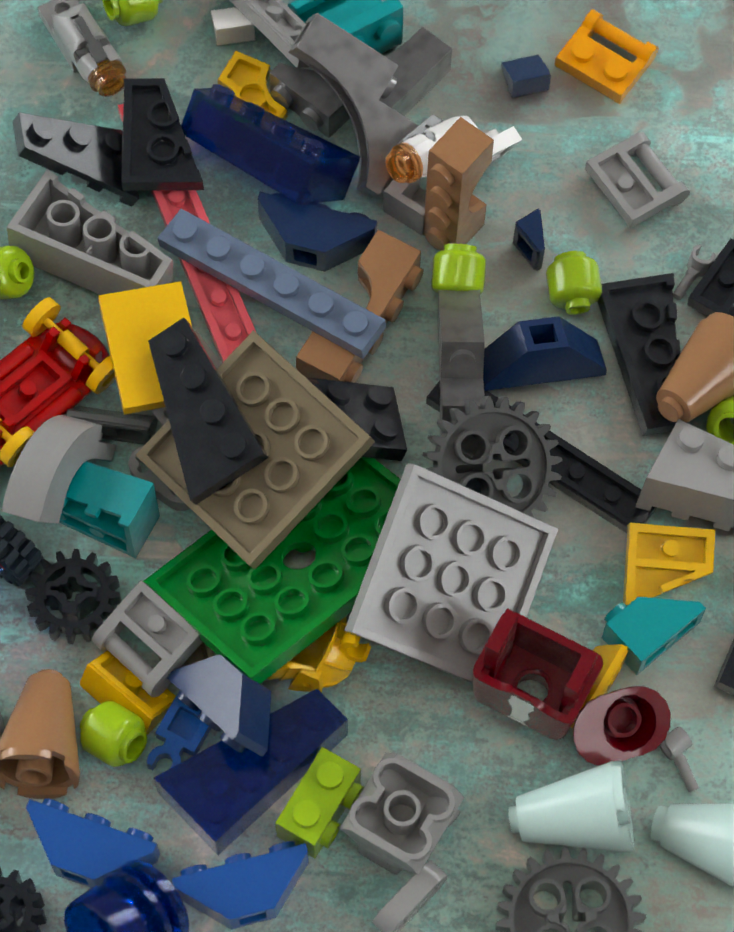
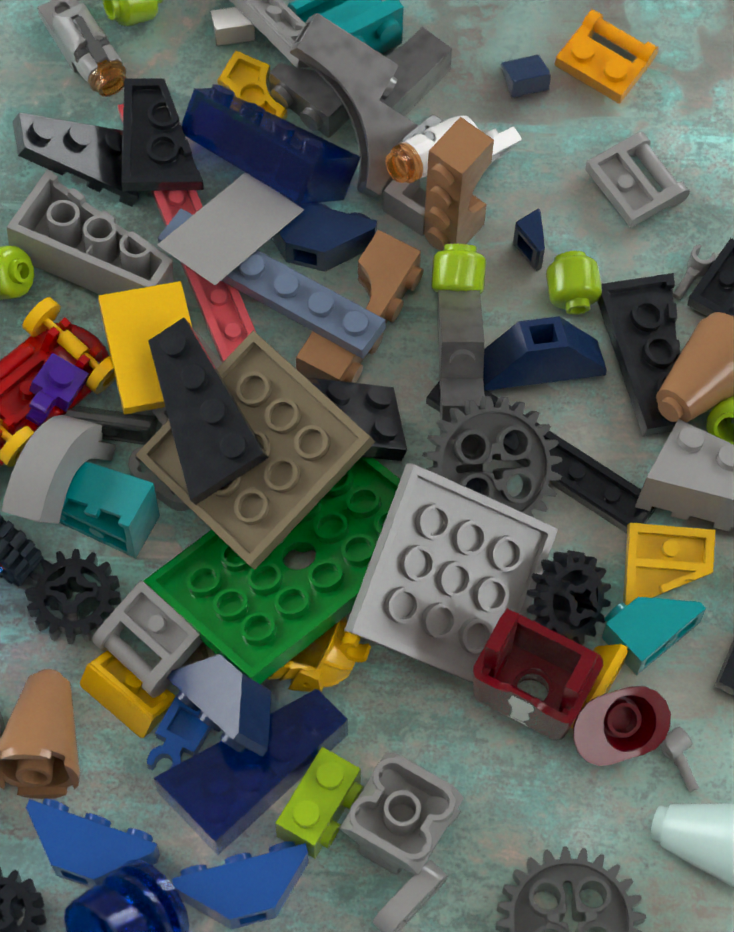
lime head [80,701,147,767] -> none
light aqua cone [509,760,634,852] -> none
none -> dark purple plate [26,353,89,426]
none -> light grey sticker [157,171,304,285]
none -> black gear [526,550,611,645]

